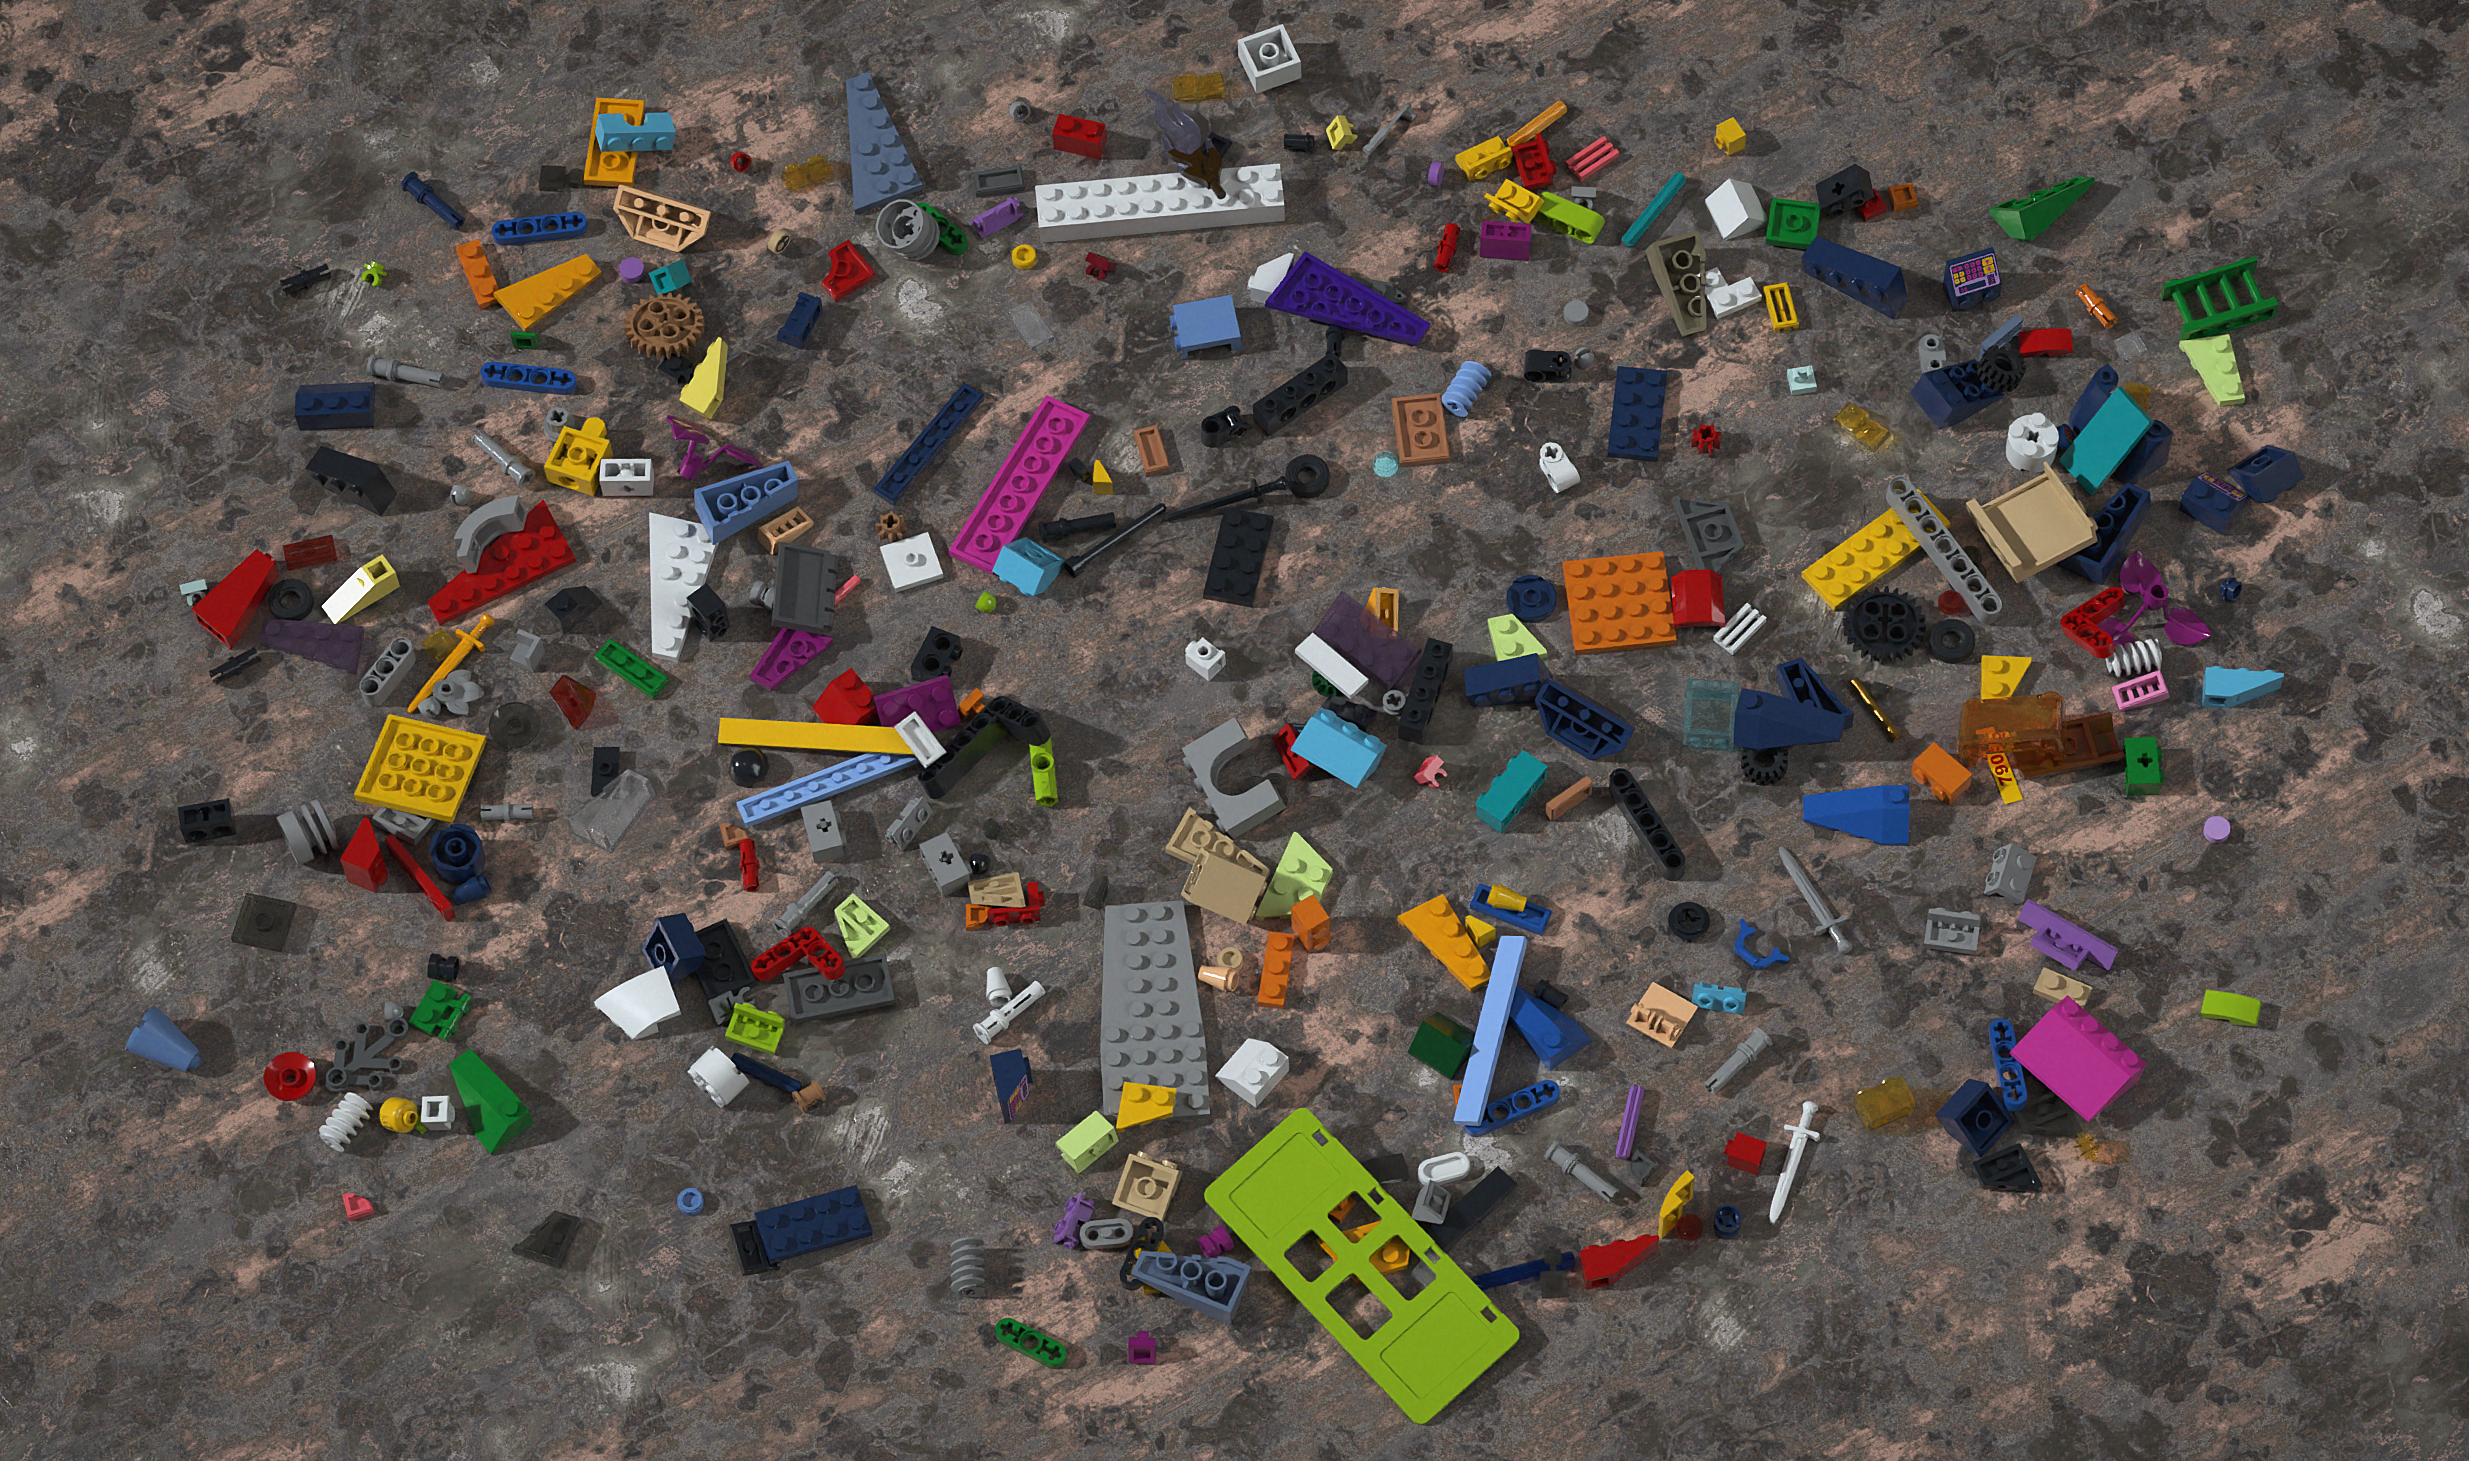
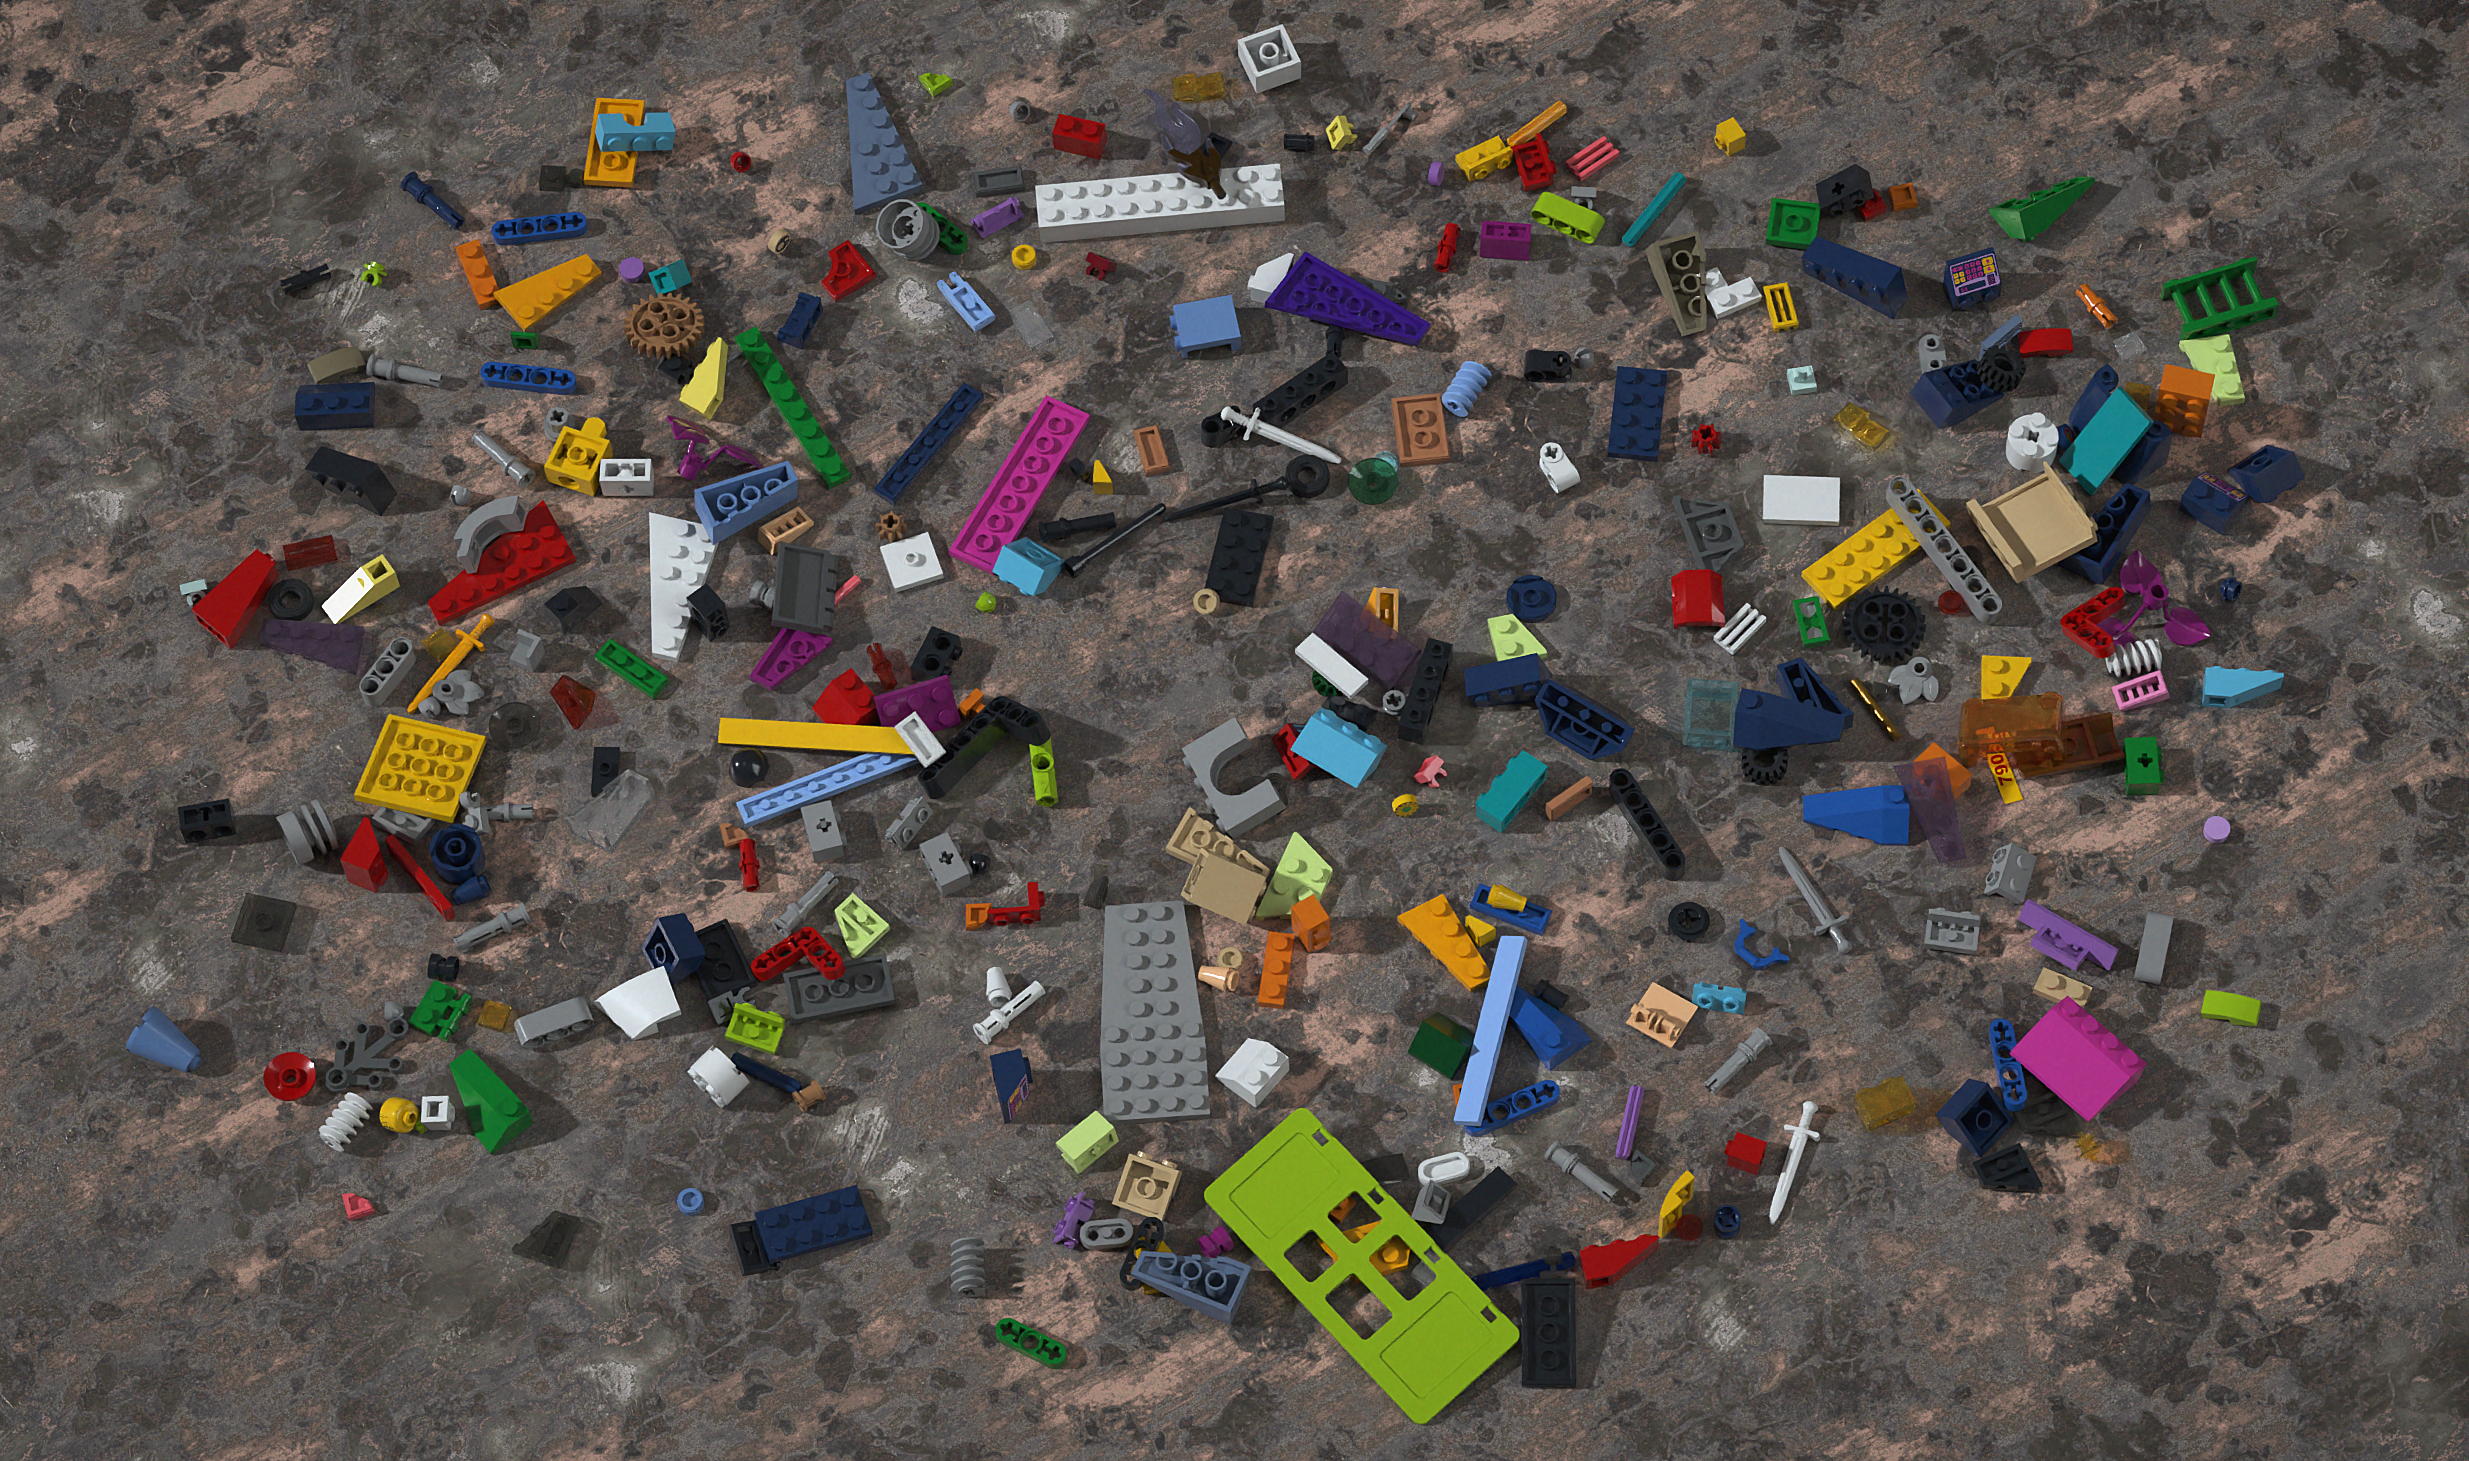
black pin [209,647,261,685] -> none
light nougat wedge [613,184,711,252] -> none
clear yellow hinge [781,154,833,191] -> none
tan wing [968,872,1026,908] -> none
yellow wing [1116,1082,1177,1133] -> none
magenta tile [1128,1331,1156,1364] -> none
white brick [1185,637,1226,681] -> none
yellow bracket [1484,179,1545,224] -> none
orange plate [1562,551,1677,655] -> none
light grey tile [1564,300,1589,326] -> none
white slope [1705,179,1769,241] -> none
black tyre [1929,619,1975,664] -> none
none -> dark tan slope [307,346,366,385]
none -> light grey pin [452,902,532,952]
none -> light grey plate [459,791,490,837]
none -> clear yellow tile [477,1000,512,1033]
none -> light grey beam [514,997,594,1050]
none -> green plate [734,326,851,490]
none -> clear red axle [866,643,897,690]
none -> lime tile [919,73,953,97]
none -> light blue hinge [937,271,995,333]
none -> tan tile [1193,588,1220,614]
none -> white sword [1221,406,1341,464]
none -> clear green dish [1348,458,1398,505]
none -> yellow tile [1392,794,1419,817]
none -> black tile [1521,1279,1576,1387]
none -> white tile [1763,475,1840,526]
none -> green piece [1792,596,1830,649]
none -> light grey plate [1888,657,1939,705]
none -> wing [1893,756,1967,864]
none -> light grey beam [2134,910,2174,985]
none -> orange brick [2153,364,2215,438]

